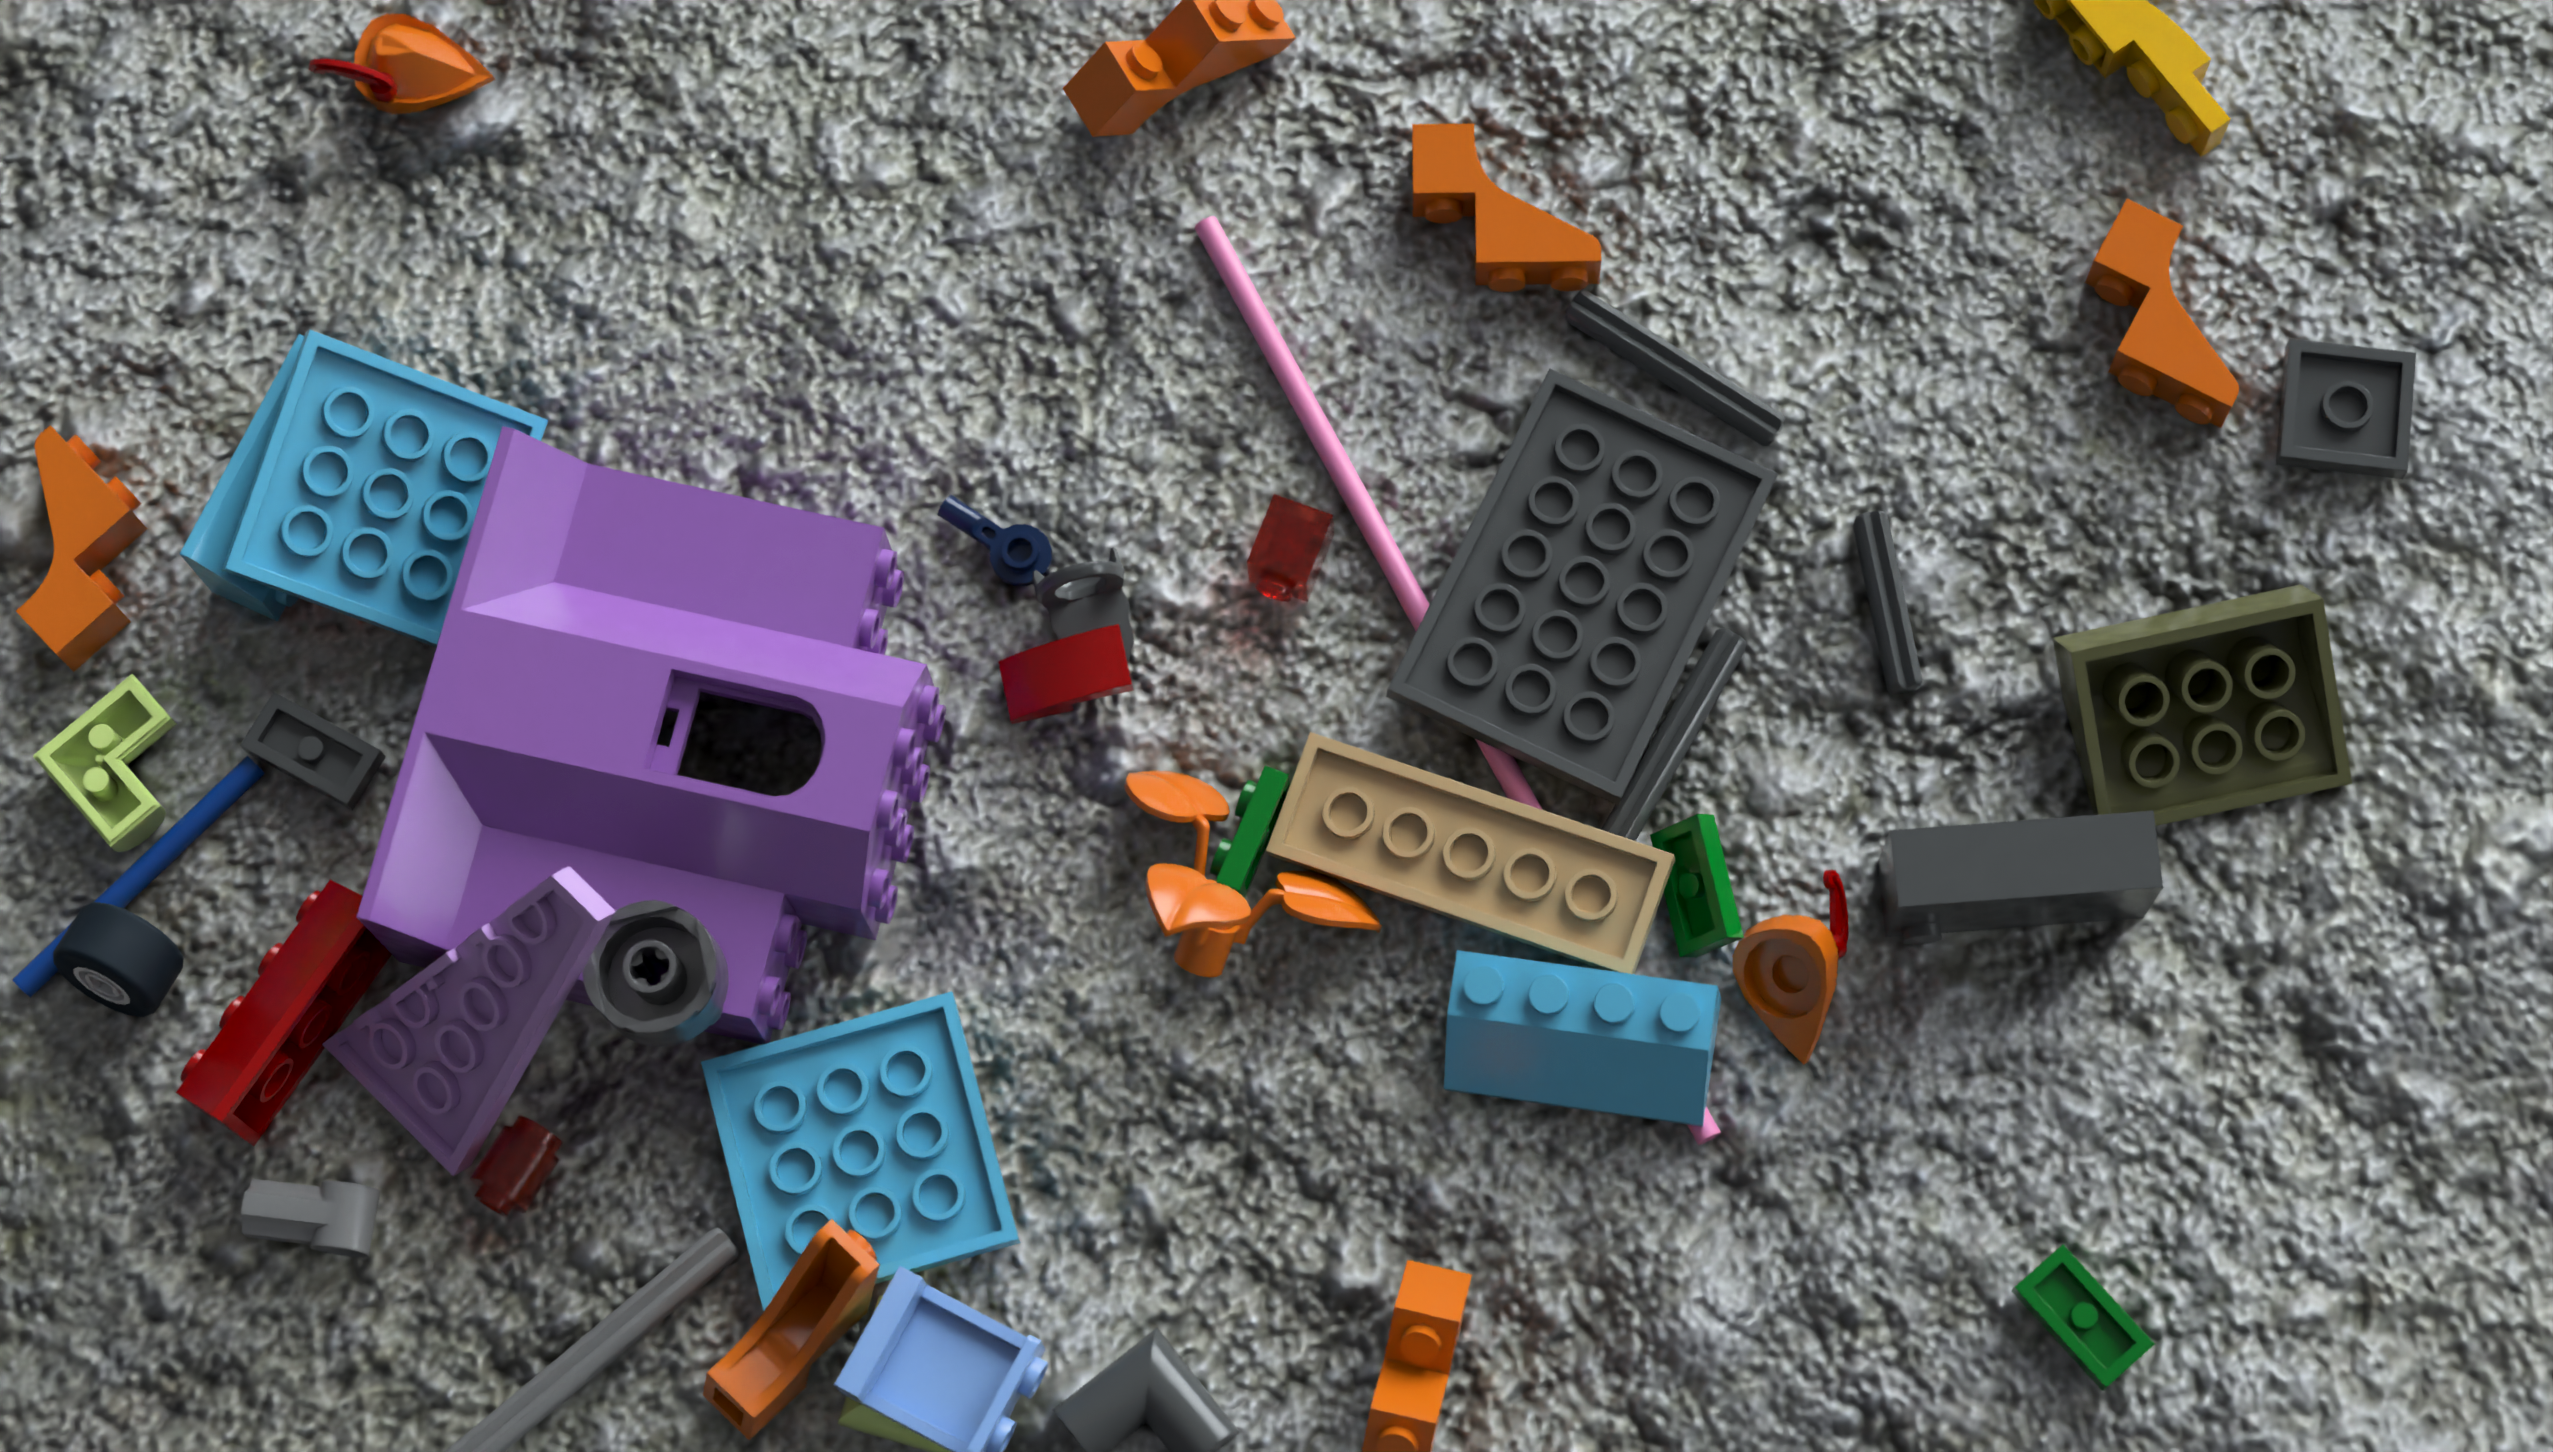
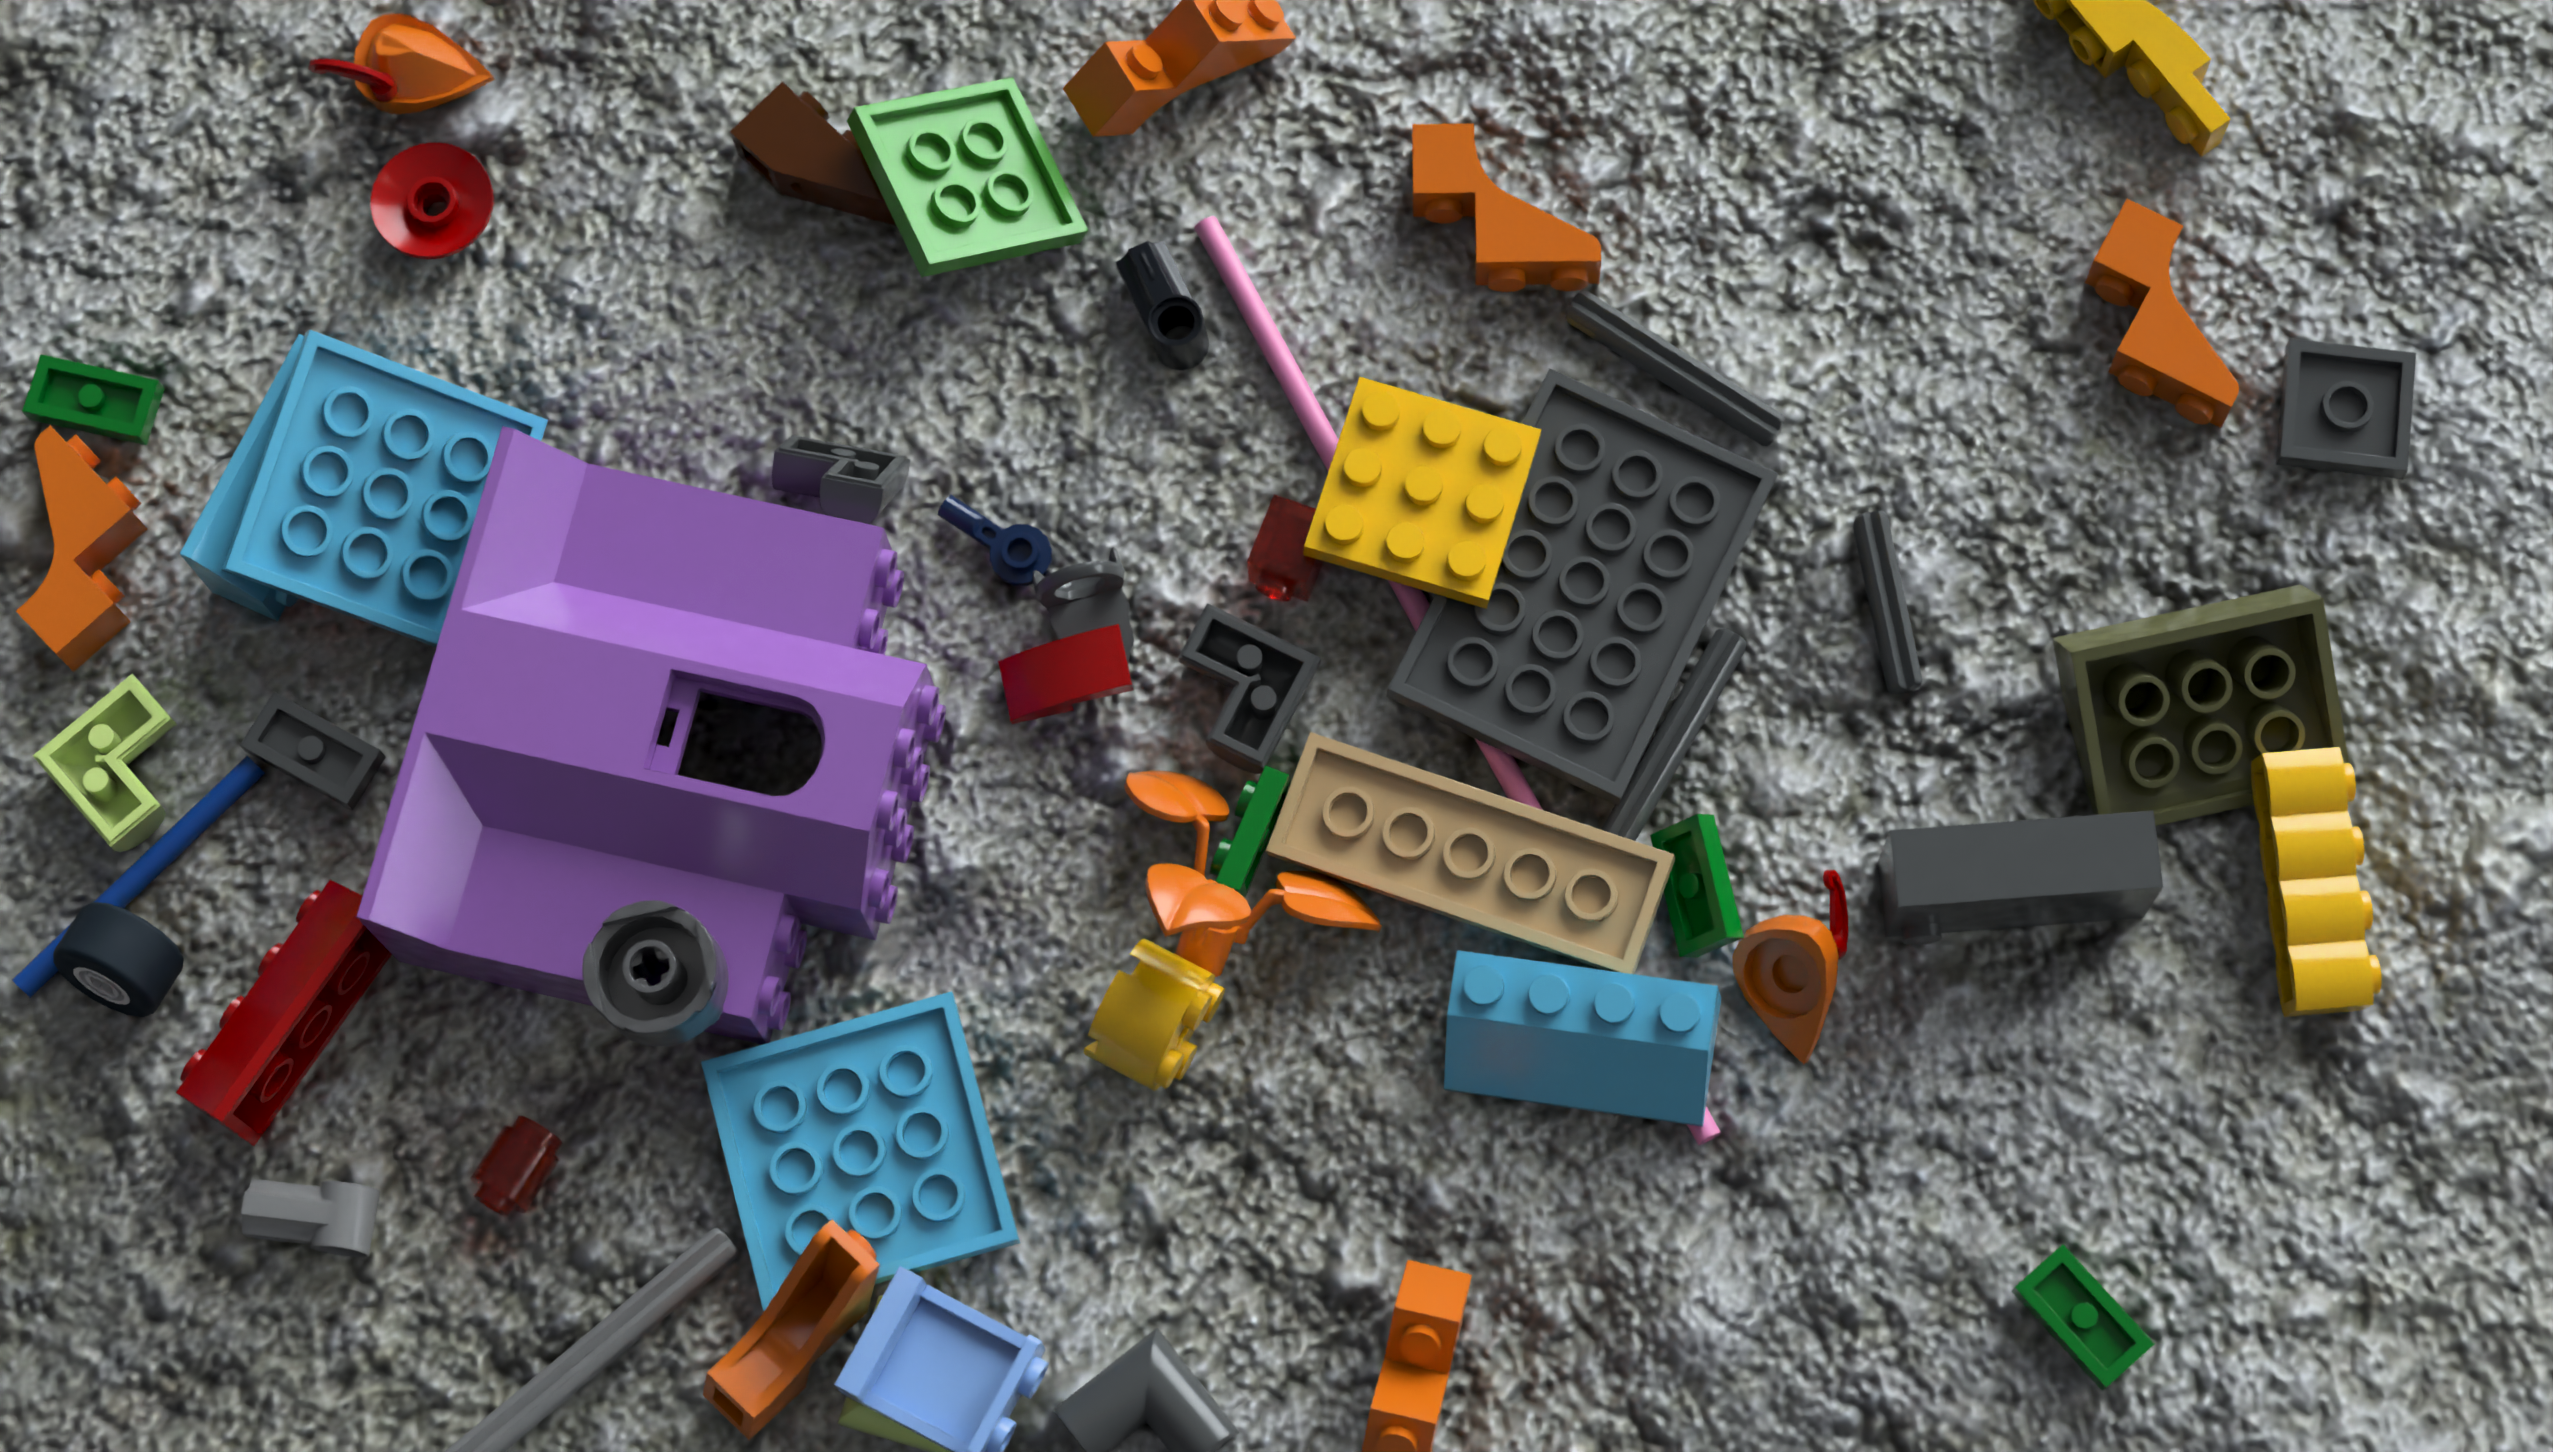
lavender wing [322,866,616,1176] -> none
none -> green plate [22,354,165,446]
none -> red dish [370,142,494,259]
none -> reddish brown slope [730,82,897,226]
none -> dark grey brick [772,435,910,524]
none -> plate [847,77,1088,277]
none -> yellow brick [1084,938,1225,1091]
none -> black piece [1116,241,1209,371]
none -> dark grey brick [1178,603,1321,774]
none -> yellow plate [1303,376,1542,609]
none -> yellow brick [2251,747,2382,1017]

